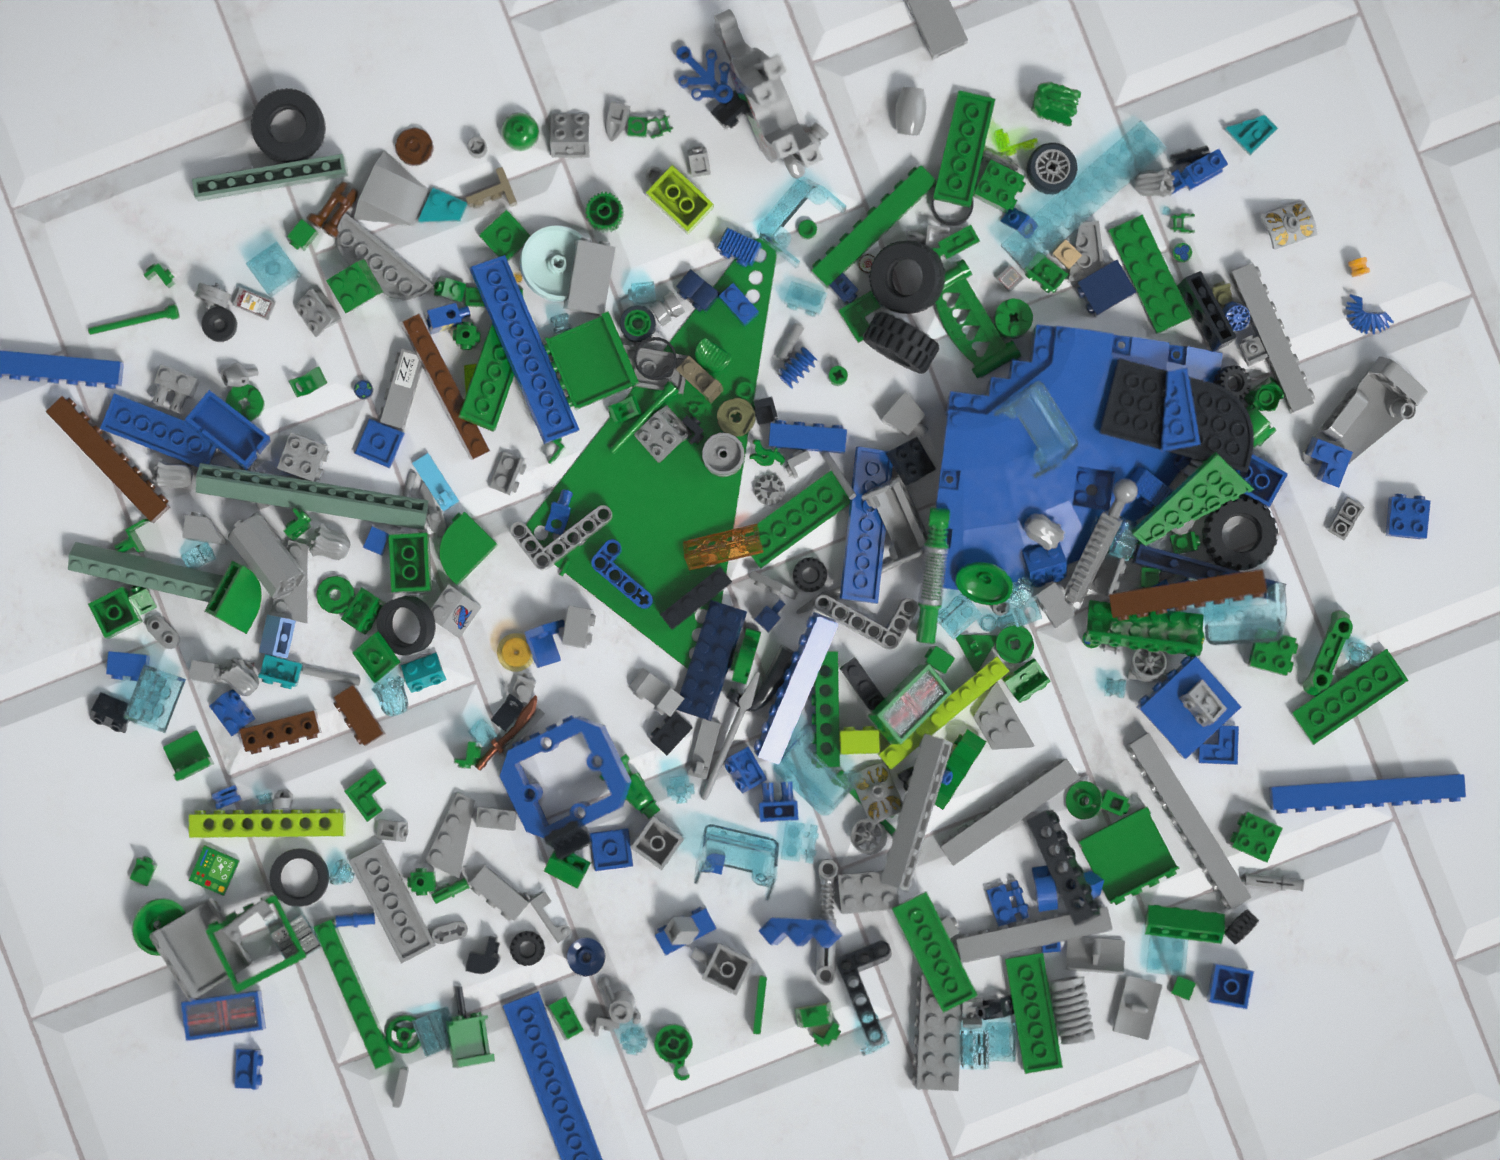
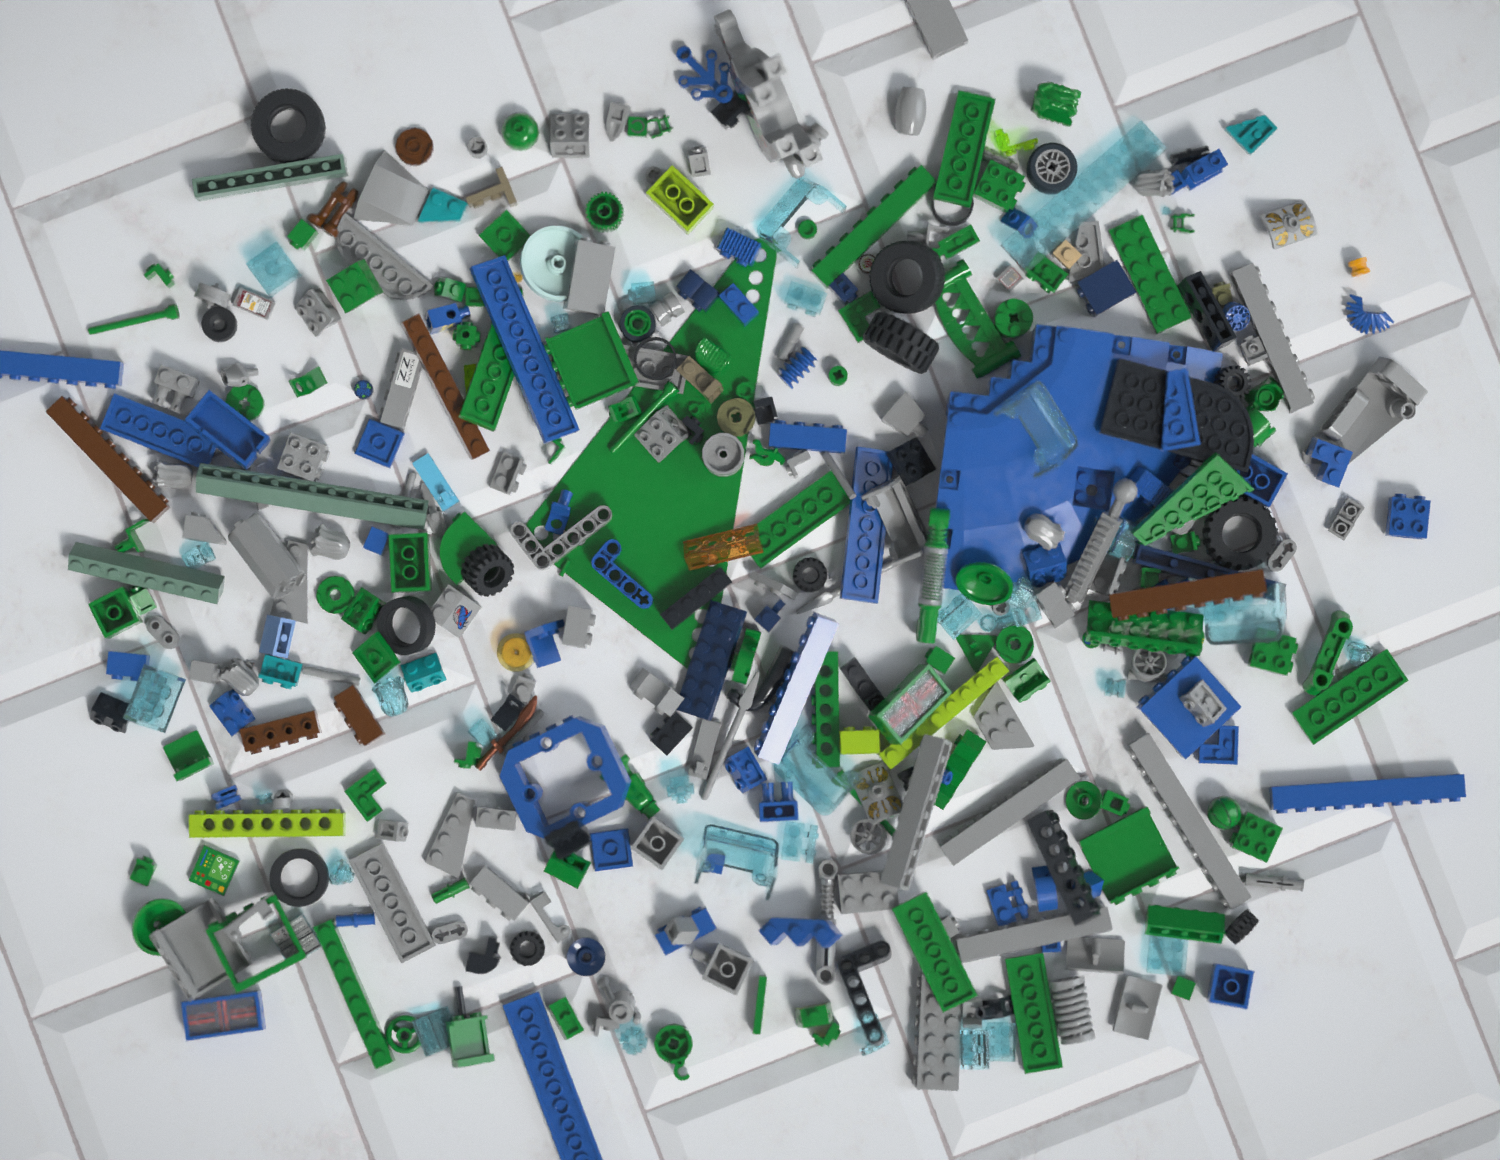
green brick [204,561,262,634] -> none
blue bracket [235,1049,264,1090] -> none
green bracket [283,508,312,540] -> none
light grey tile [392,1067,409,1108] -> none
green brick [407,868,436,896] -> none
light grey gear [754,475,785,505] -> none
light grey beam [813,595,918,649] -> none
tile [1172,243,1192,263] -> none
none -> black tyre [461,544,514,597]
none -> green piece [1207,796,1241,830]
none -> light grey beam [1267,539,1297,572]

